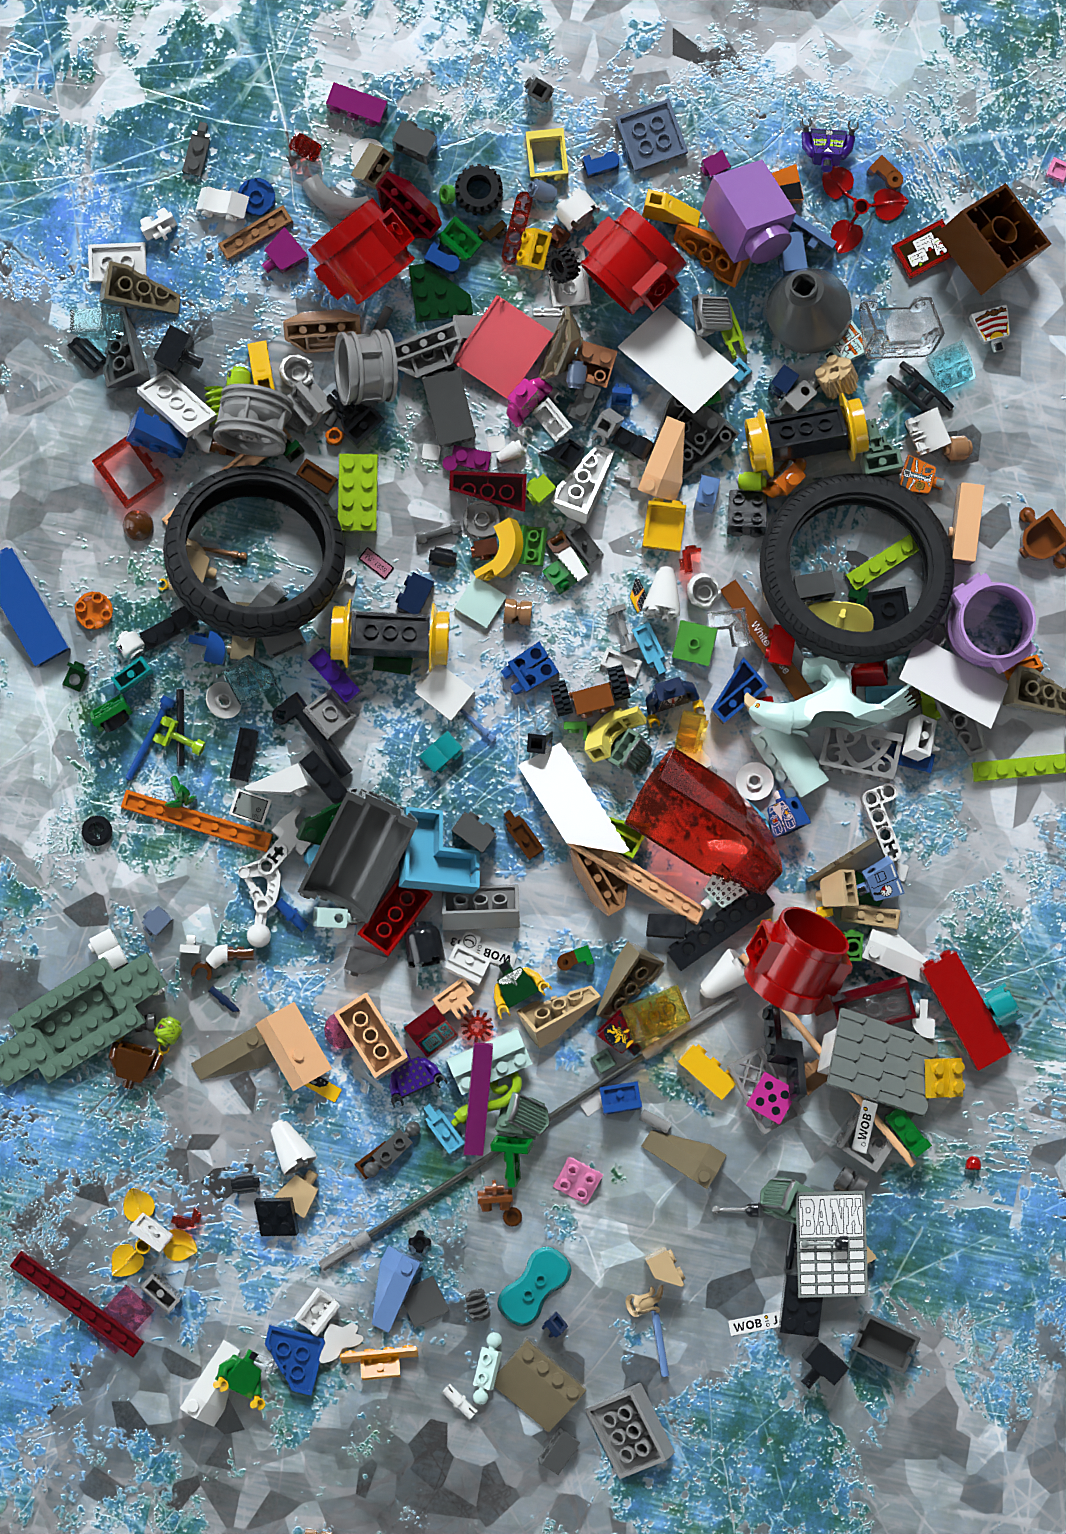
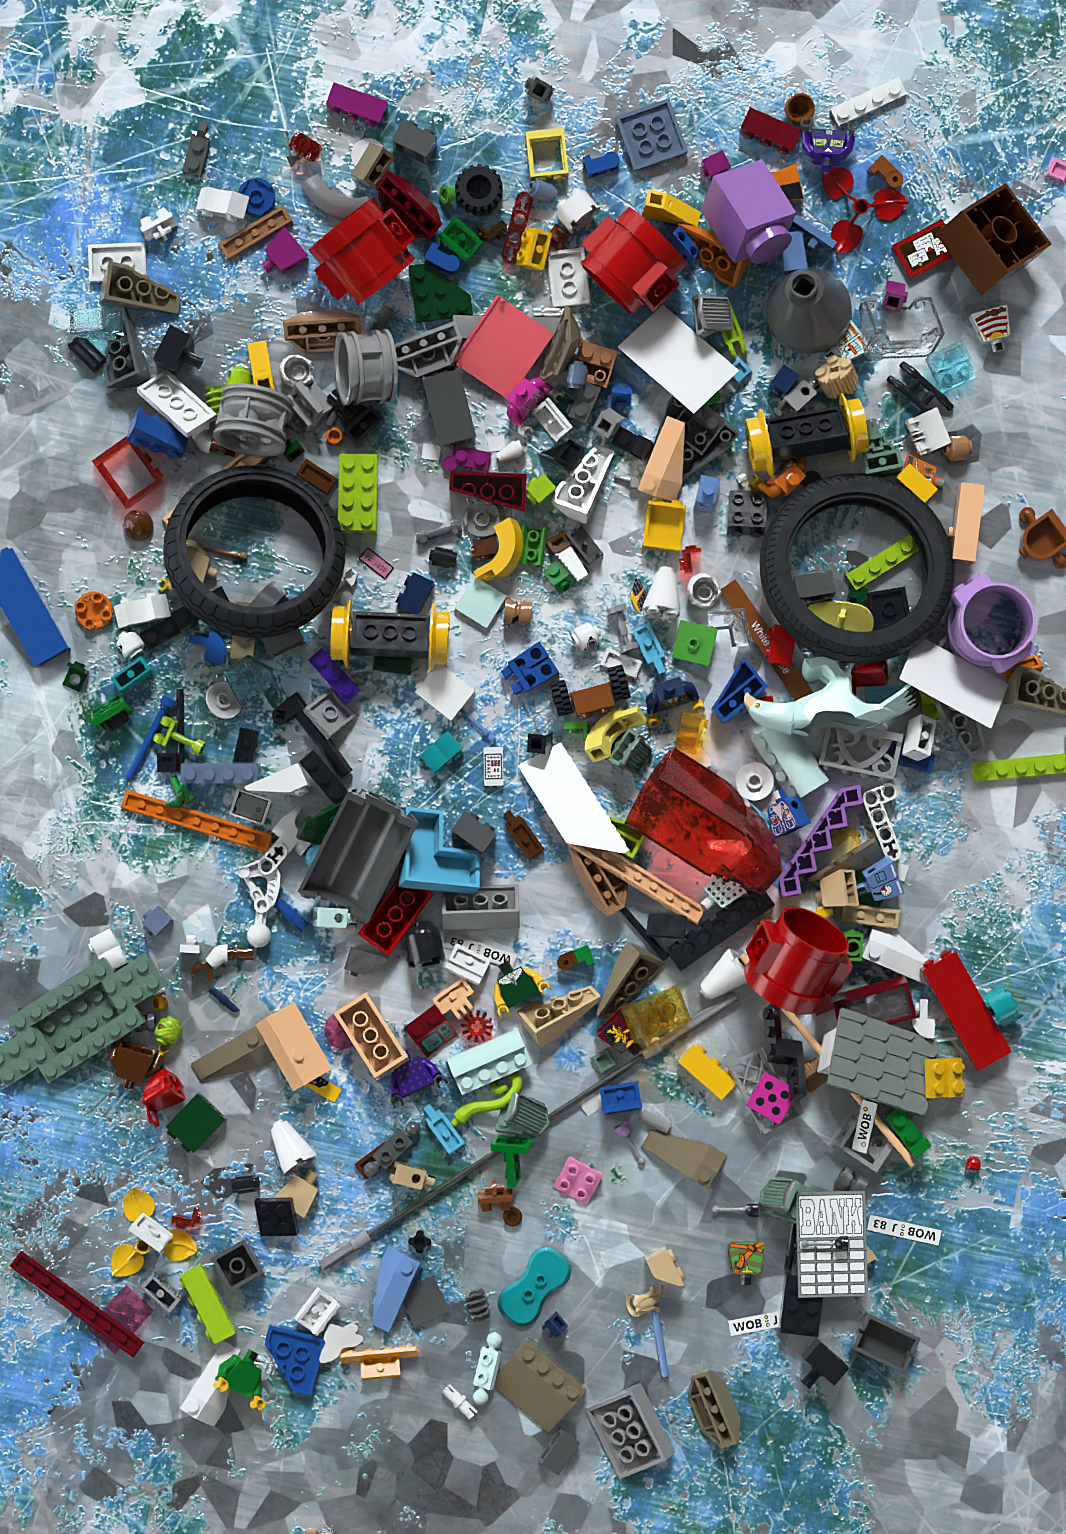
black gear [82,815,112,846] -> none
white sticker [459,930,481,952] -> none
magenta tile [463,1042,493,1156] -> none
black tyre [546,246,581,284] -> none
lime brick [738,472,767,491] -> none
none -> white brick [114,592,171,629]
none -> red piece [142,1068,186,1127]
none -> light orange hinge [153,995,169,1010]
none -> black plate [157,753,177,773]
none -> dark green brick [166,1092,227,1153]
none -> lime brick [179,1263,237,1344]
none -> sand blue brick [181,762,261,783]
none -> dark grey brick [211,1237,265,1292]
none -> tan torso [388,1160,435,1190]
none -> white tile [483,747,504,786]
none -> white head [571,623,601,651]
none -> hinge [614,1121,646,1165]
none -> black bar [619,906,669,961]
none -> blue leg [665,226,699,265]
none -> dark tan wedge [688,1370,740,1448]
none -> torso [727,1241,765,1285]
none -> dark red brick [739,107,802,155]
none -> medium lavender brick [779,785,863,898]
none -> dark orange piece [784,93,815,124]
none -> reddish brown tile [802,471,821,487]
none -> white plate [830,77,907,127]
none -> clear yellow bracket [831,827,862,847]
none -> white sticker [867,1215,942,1245]
none -> magenta brick [882,280,908,312]
none -> yellow tile [896,463,938,503]

